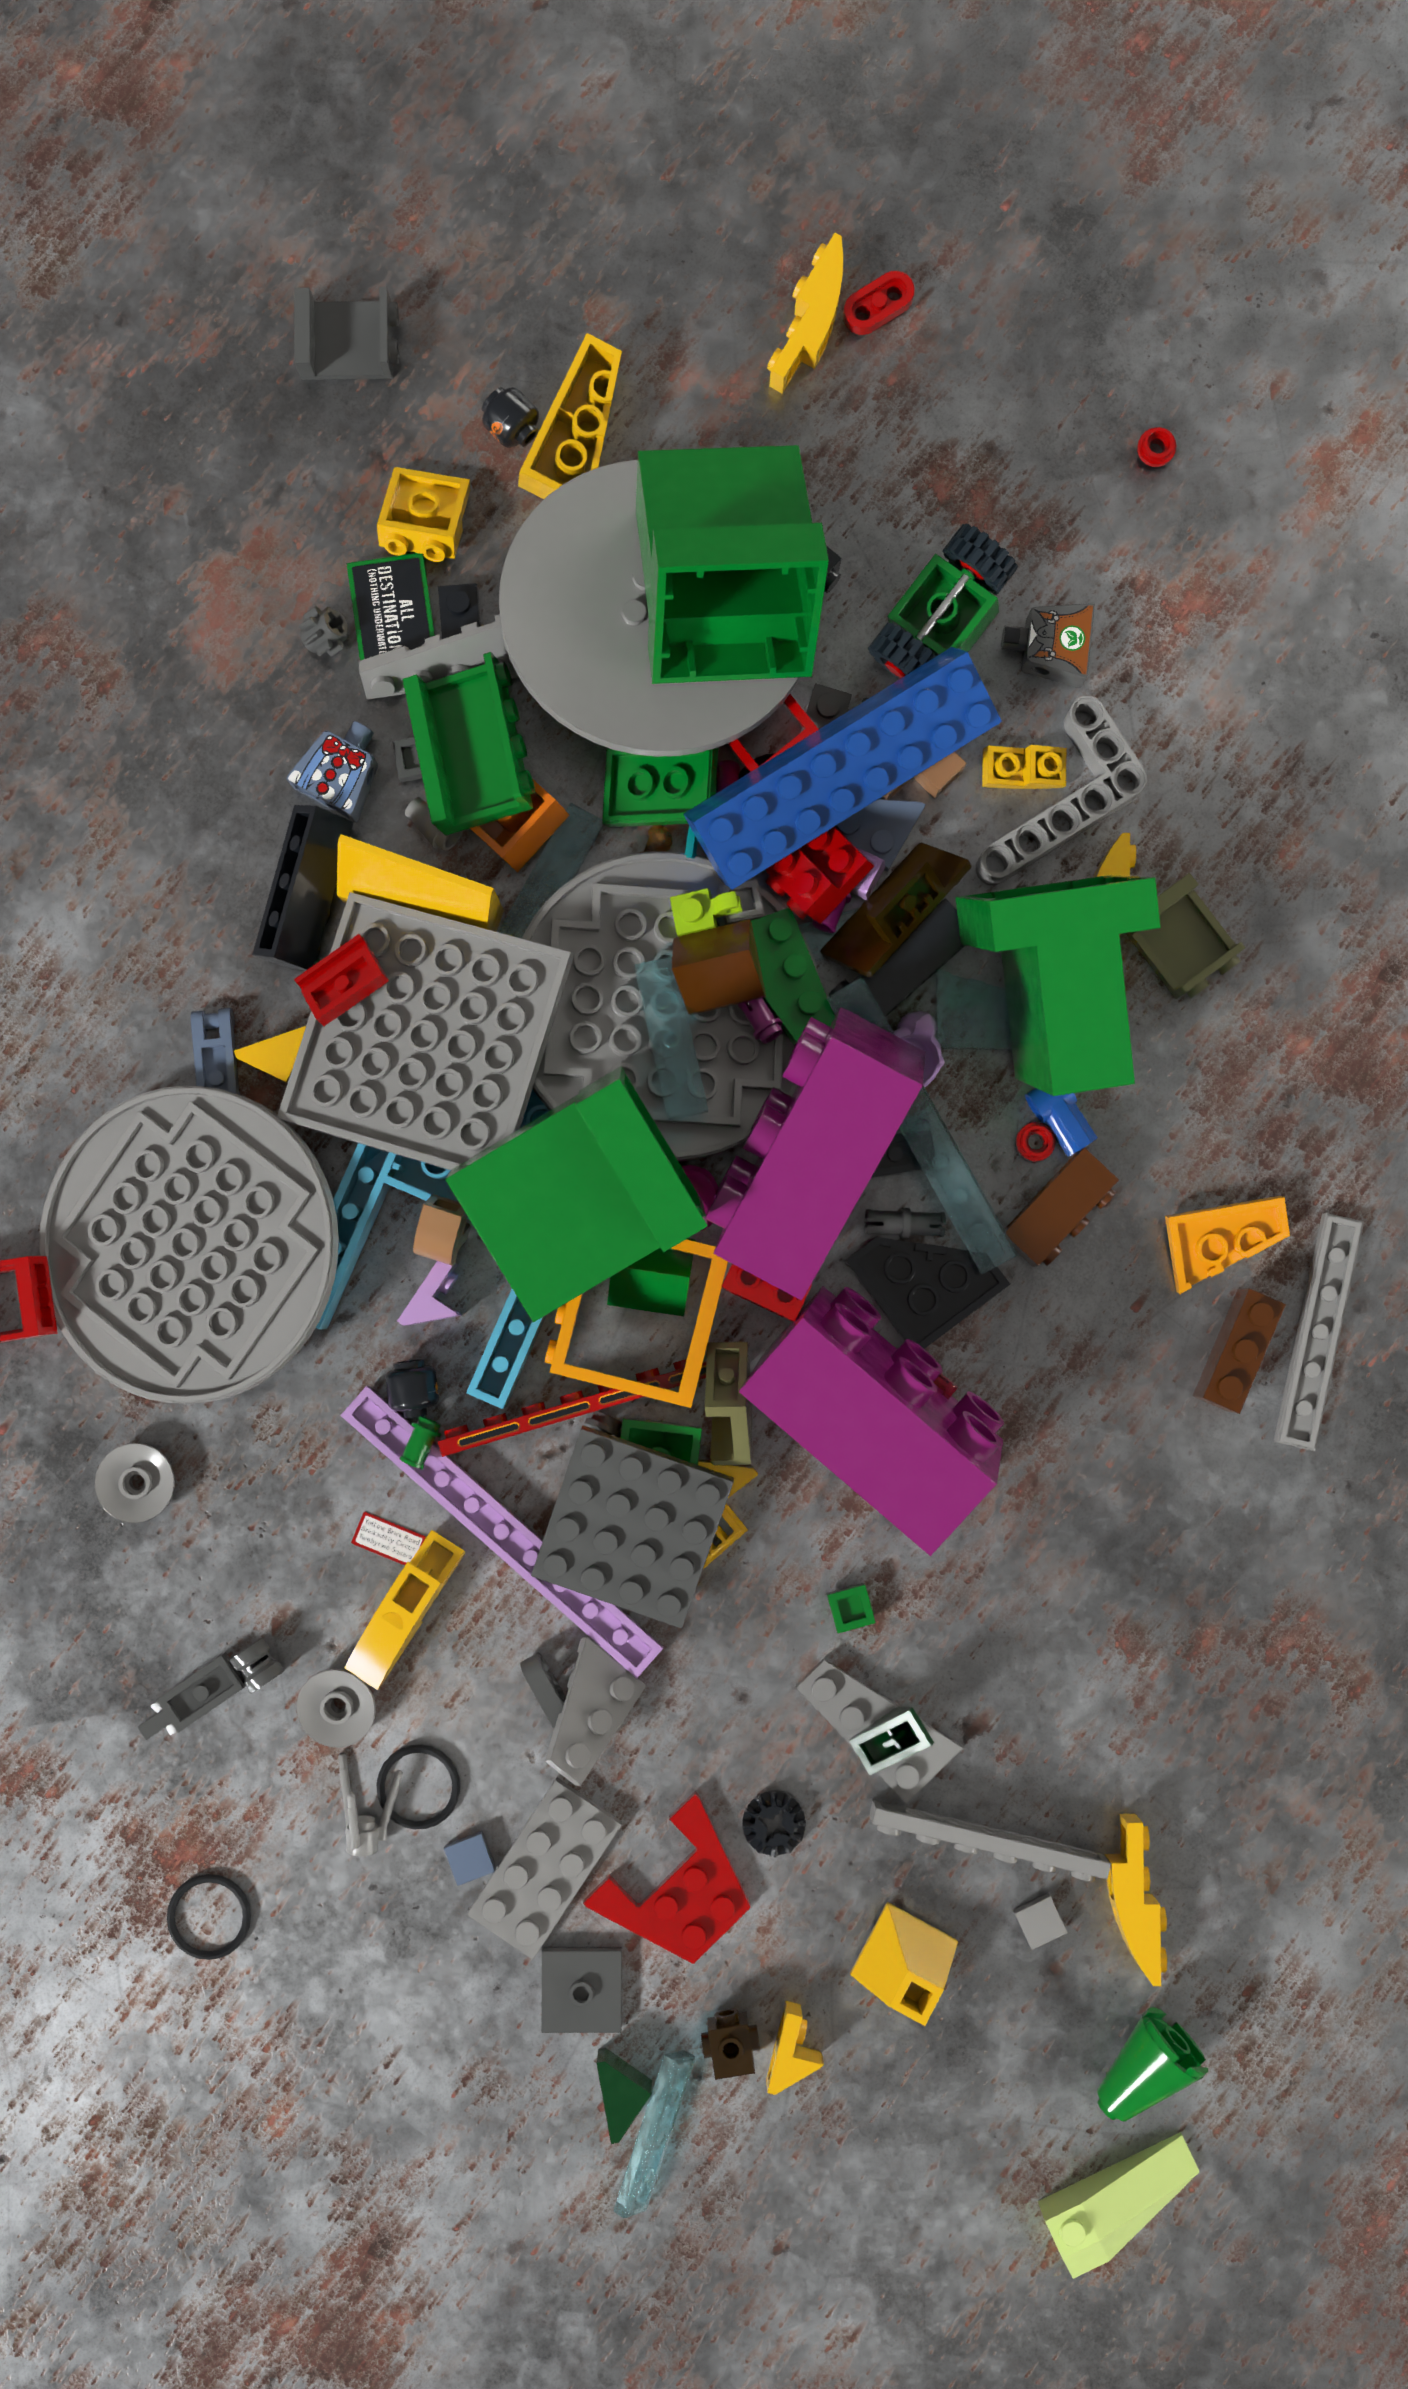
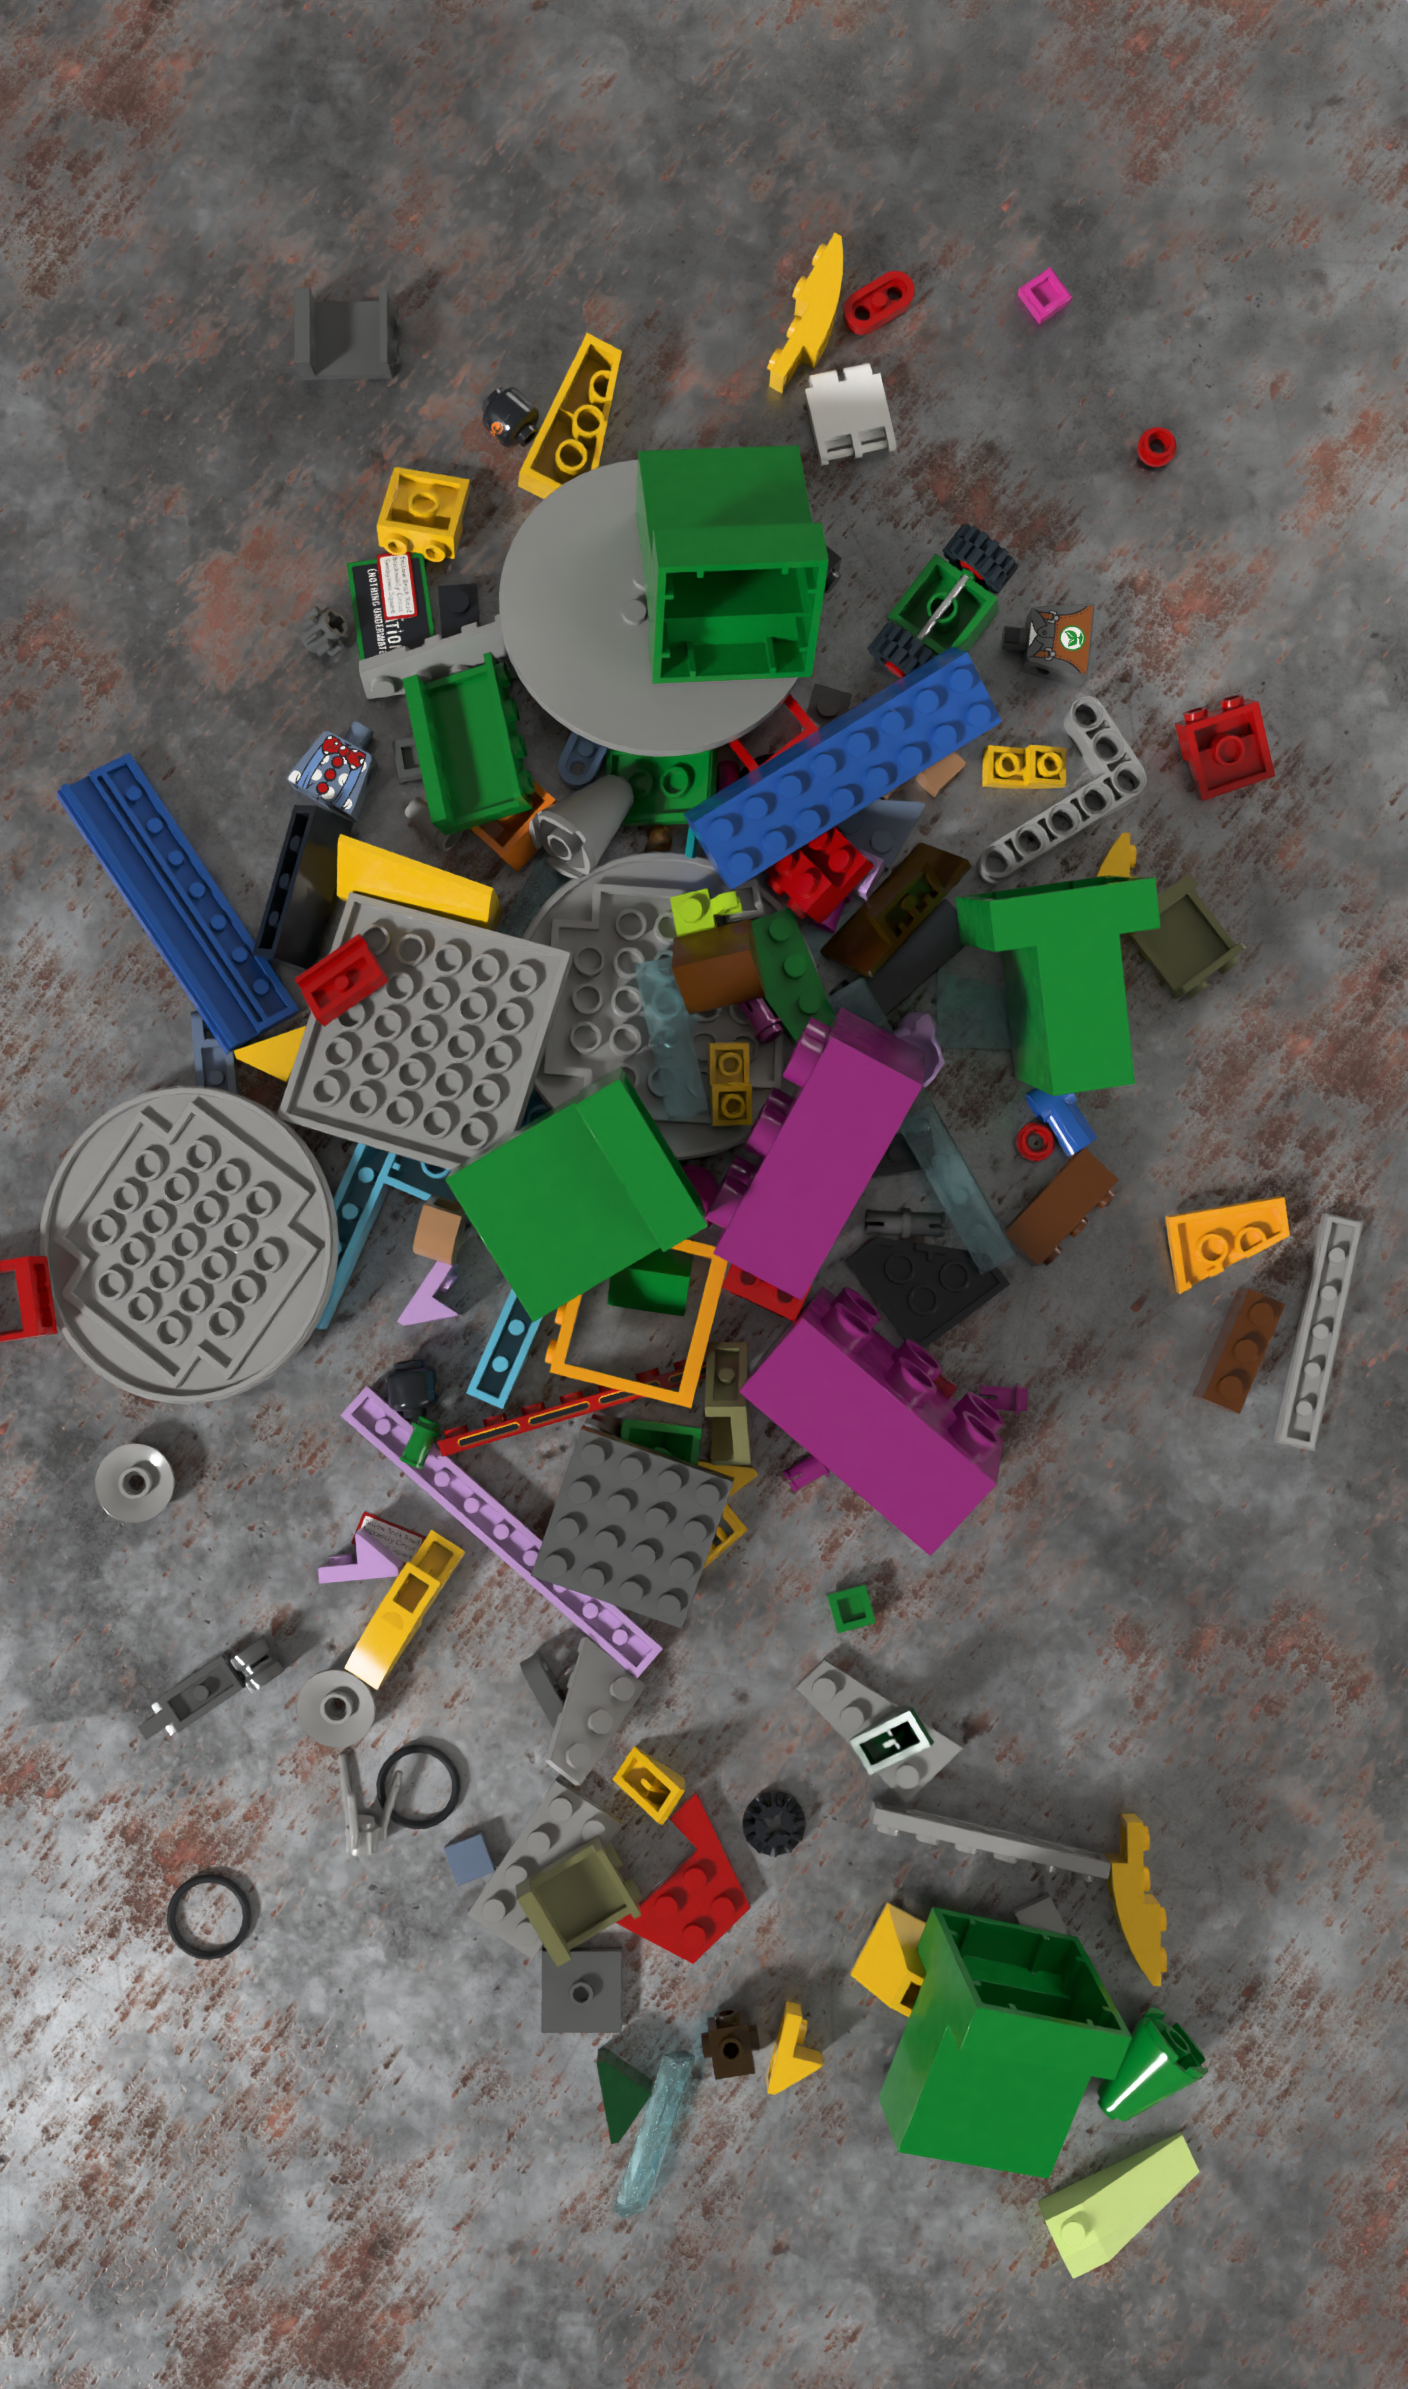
none -> blue plate [57,753,299,1055]
none -> lavender slope [318,1528,404,1584]
none -> white sticker [377,551,418,620]
none -> olive panel [515,1835,643,1968]
none -> light grey cone [529,774,634,879]
none -> light blue plate [558,731,609,789]
none -> yellow slope [612,1746,685,1825]
none -> yellow slope [708,1042,752,1126]
none -> magenta pin [783,1455,831,1493]
none -> white plate [804,363,896,466]
none -> green piece [879,1907,1132,2179]
none -> magenta pin [979,1383,1028,1415]
none -> dark pink tile [1018,267,1073,325]
none -> red plate [1175,694,1275,801]

